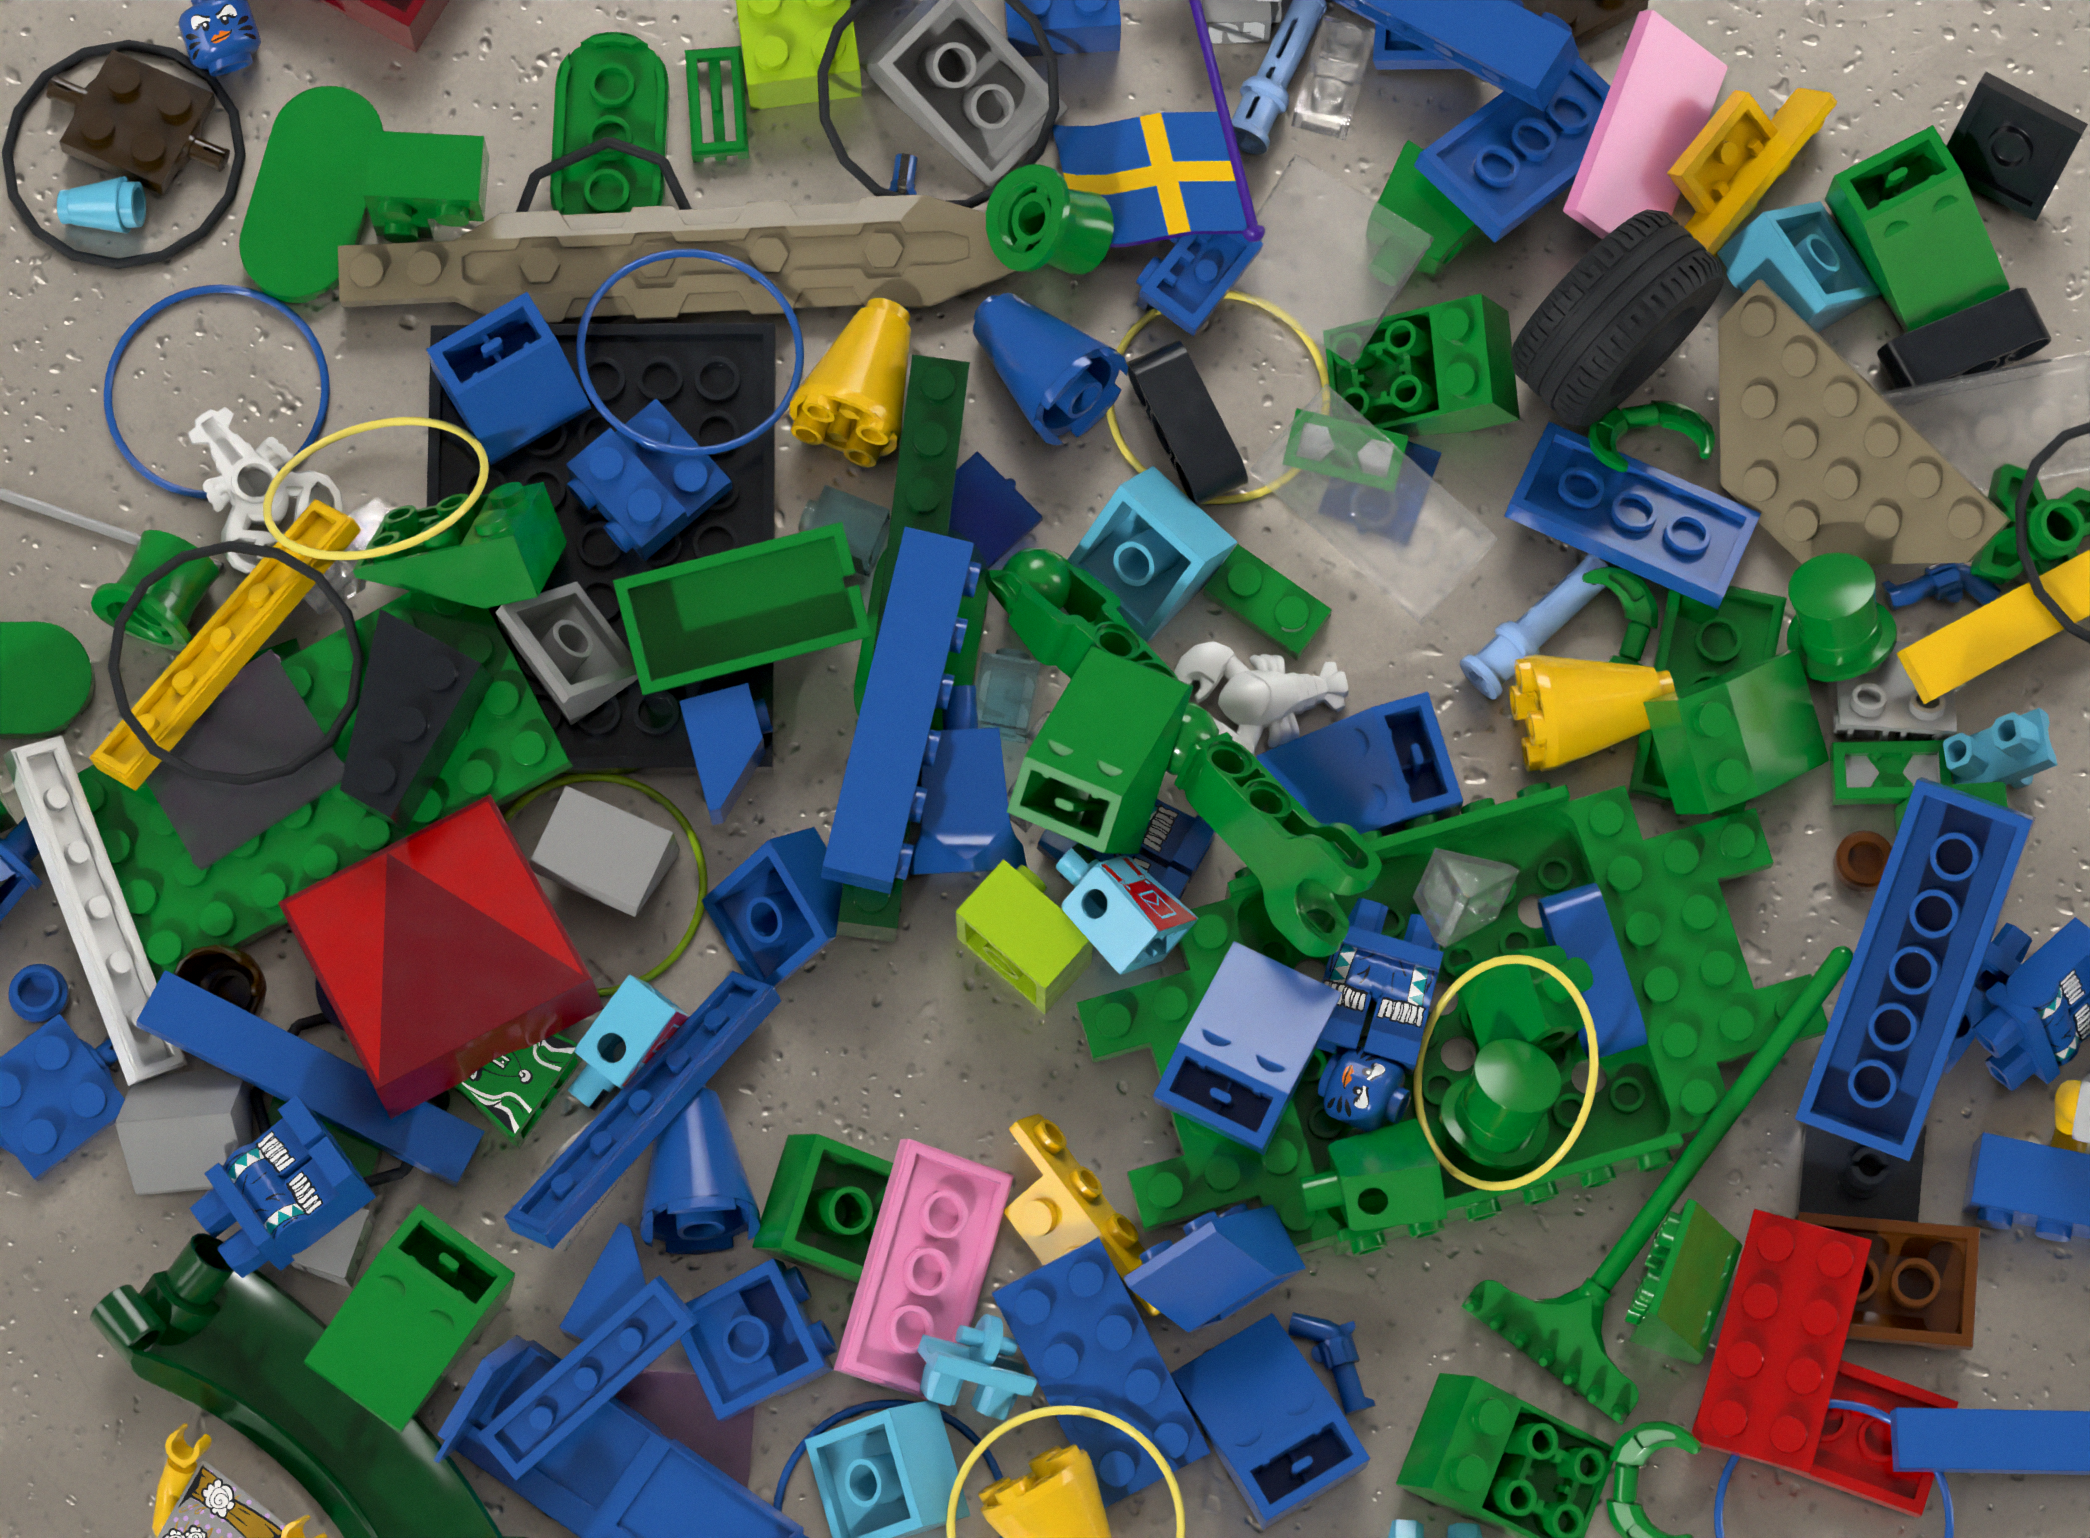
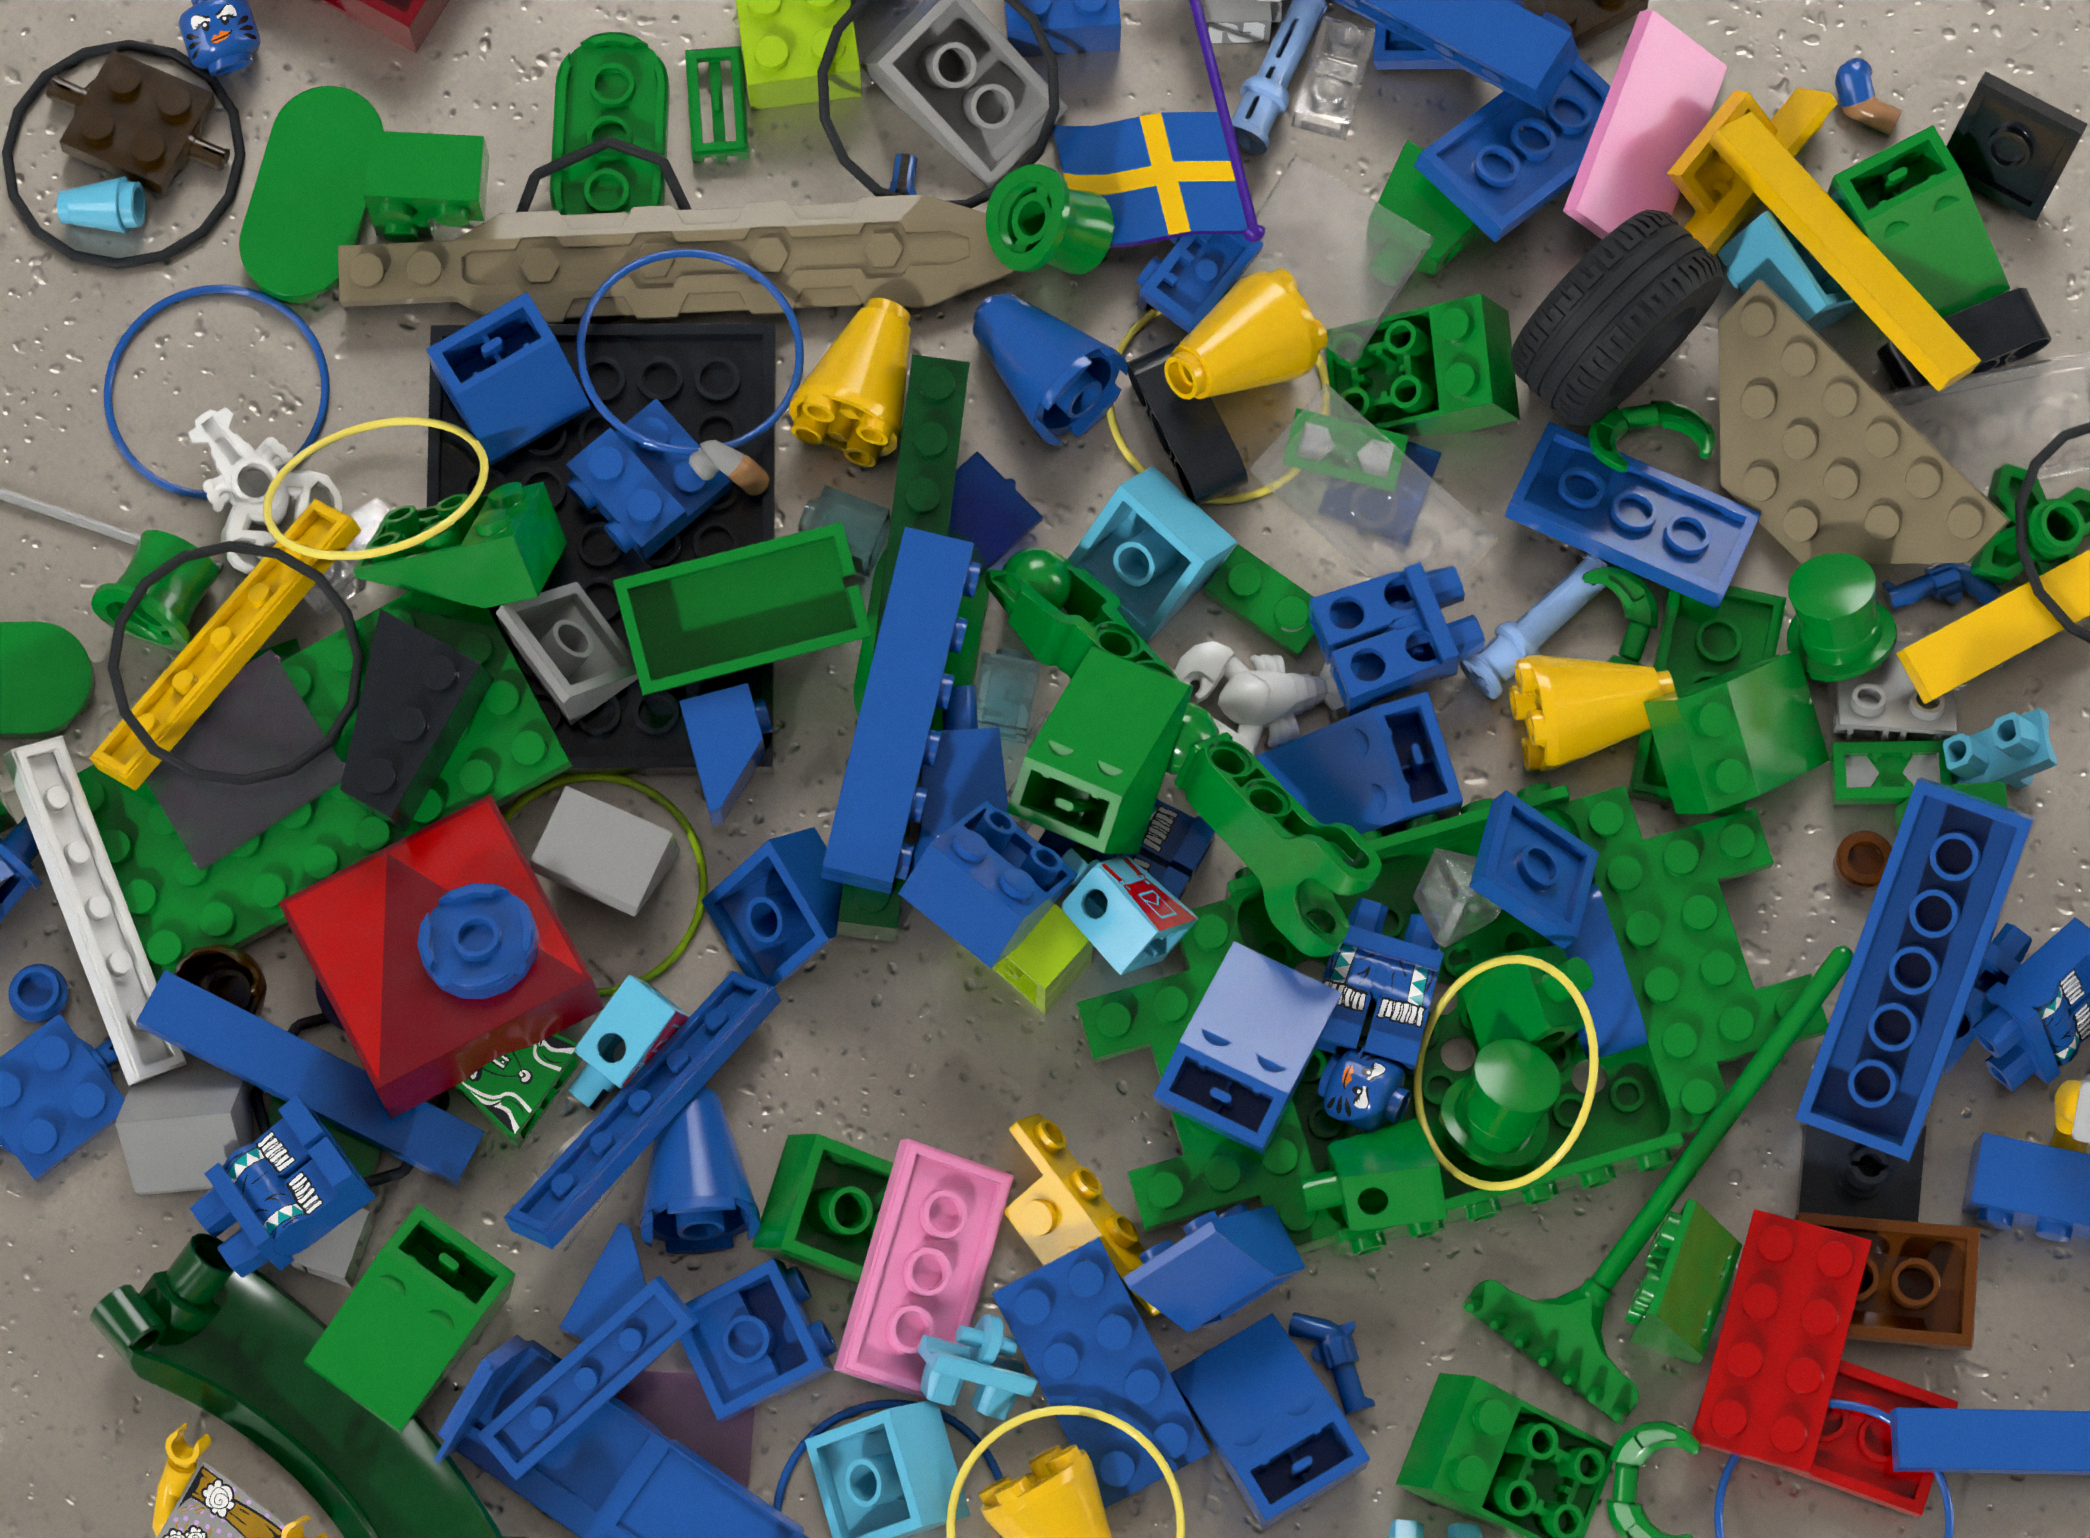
none -> blue tile [417,883,539,999]
none -> arm [689,440,769,496]
none -> blue slope [898,801,1078,968]
none -> yellow cone [1164,268,1328,399]
none -> blue hips [1308,562,1485,717]
none -> blue plate [1469,790,1599,949]
none -> yellow tile [1708,112,1981,392]
none -> arm [1835,58,1902,136]

